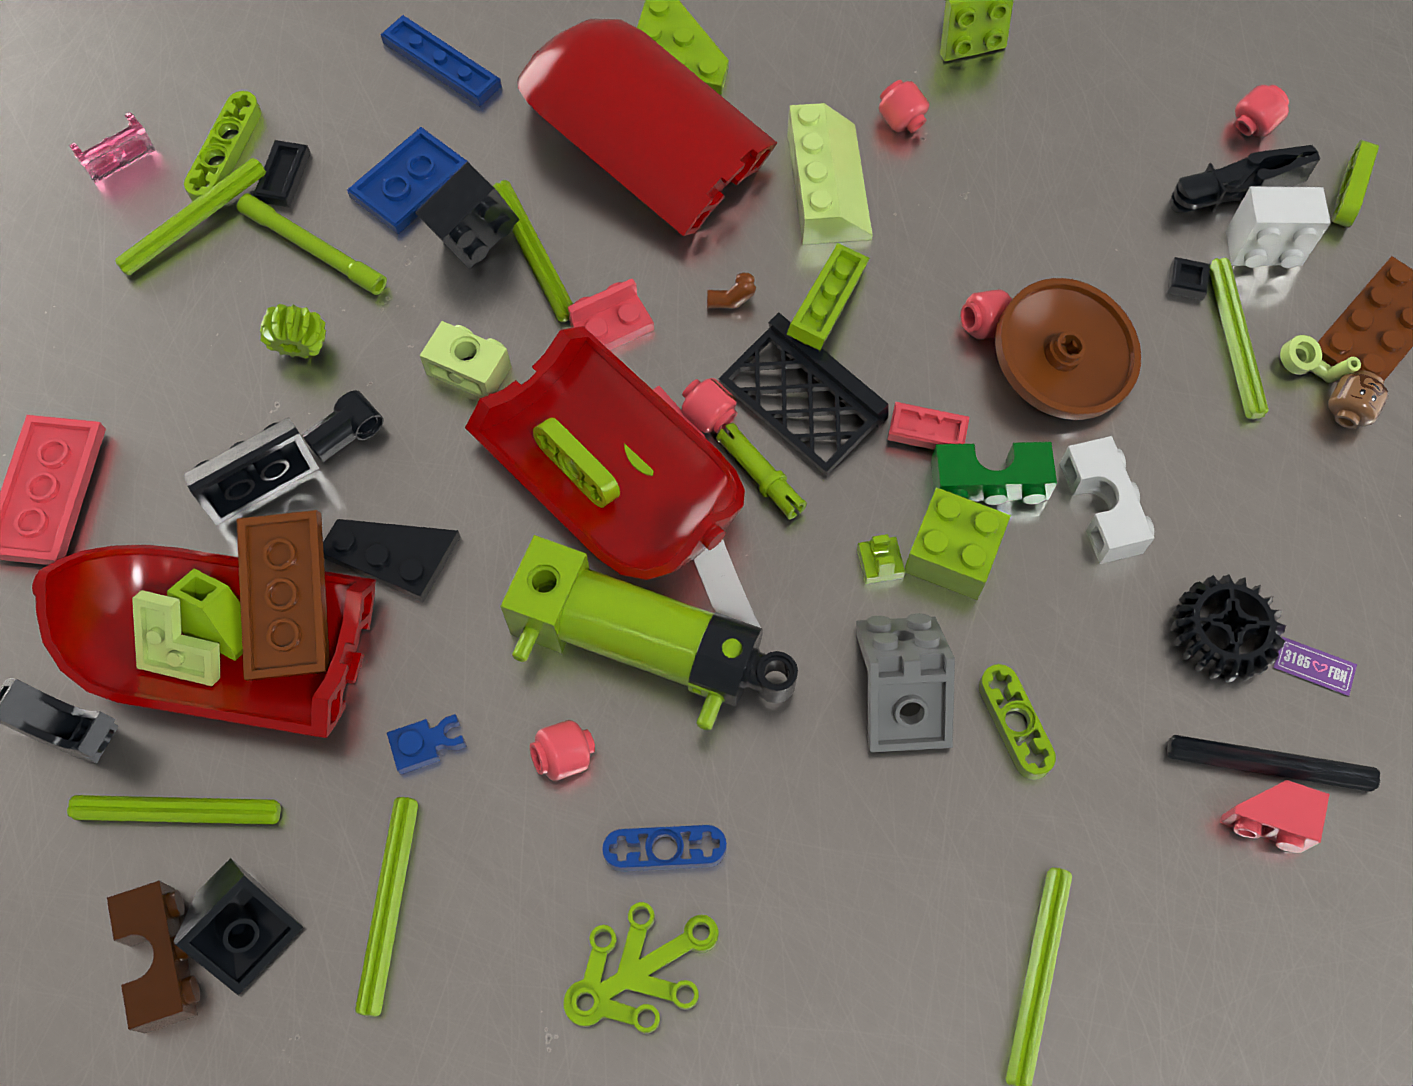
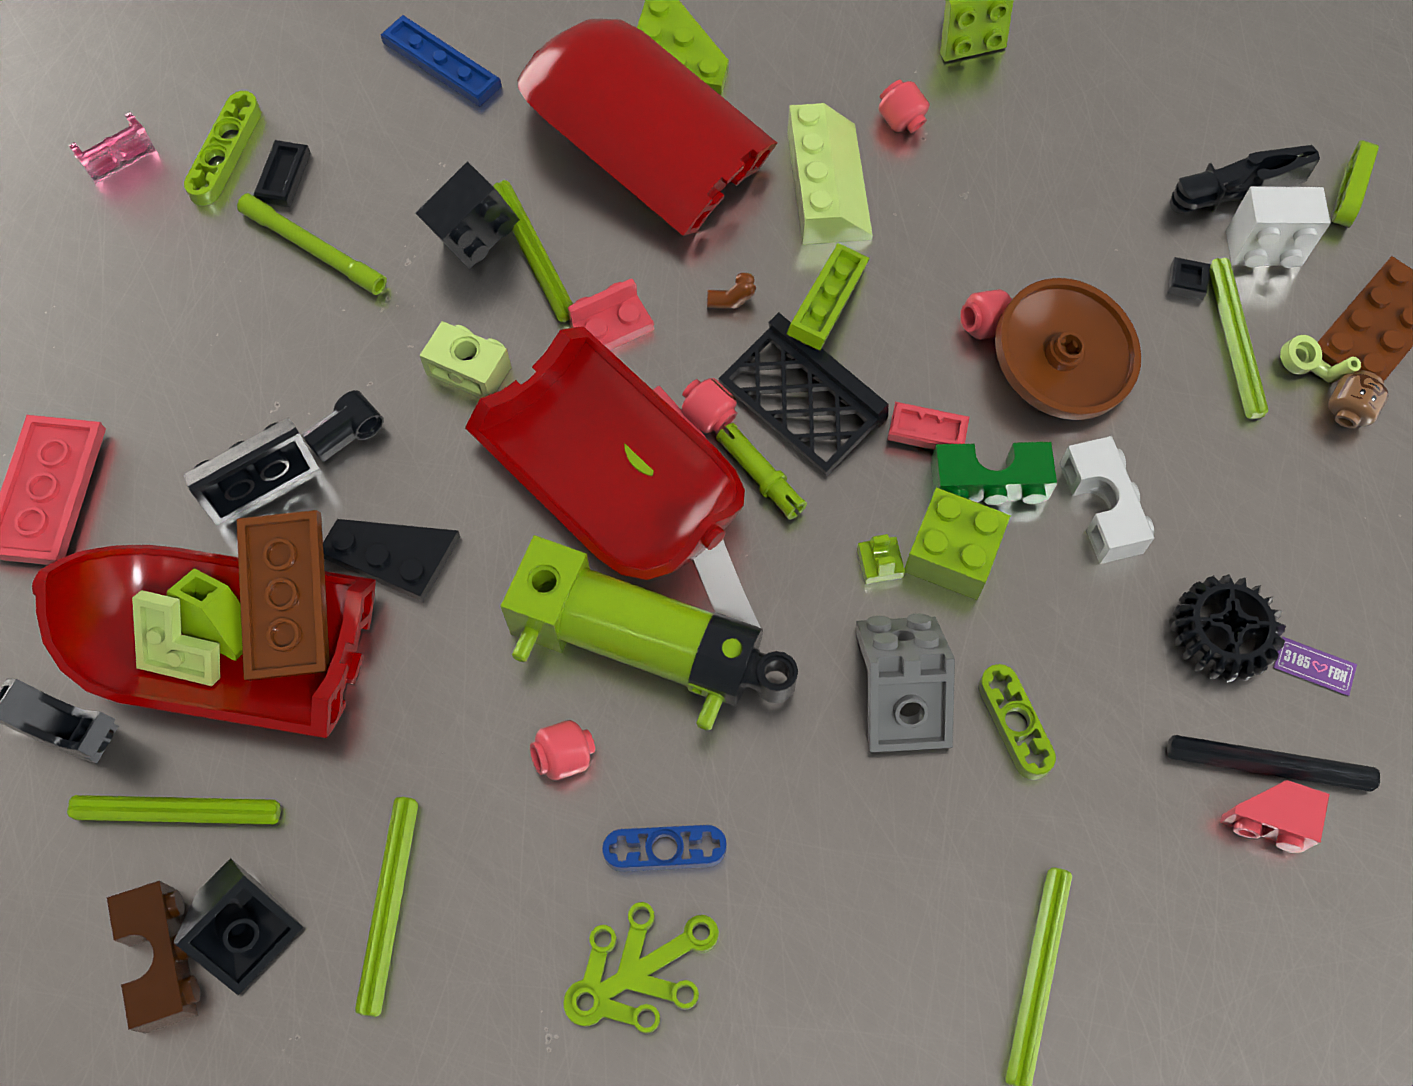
lime axle [115,158,266,275] -> none
lime gear [260,304,326,358] -> none
blue tile [347,127,470,234] -> none
blue plate [387,714,467,775] -> none
lime beam [533,418,620,508] -> none
coral head [1235,85,1289,137] -> none

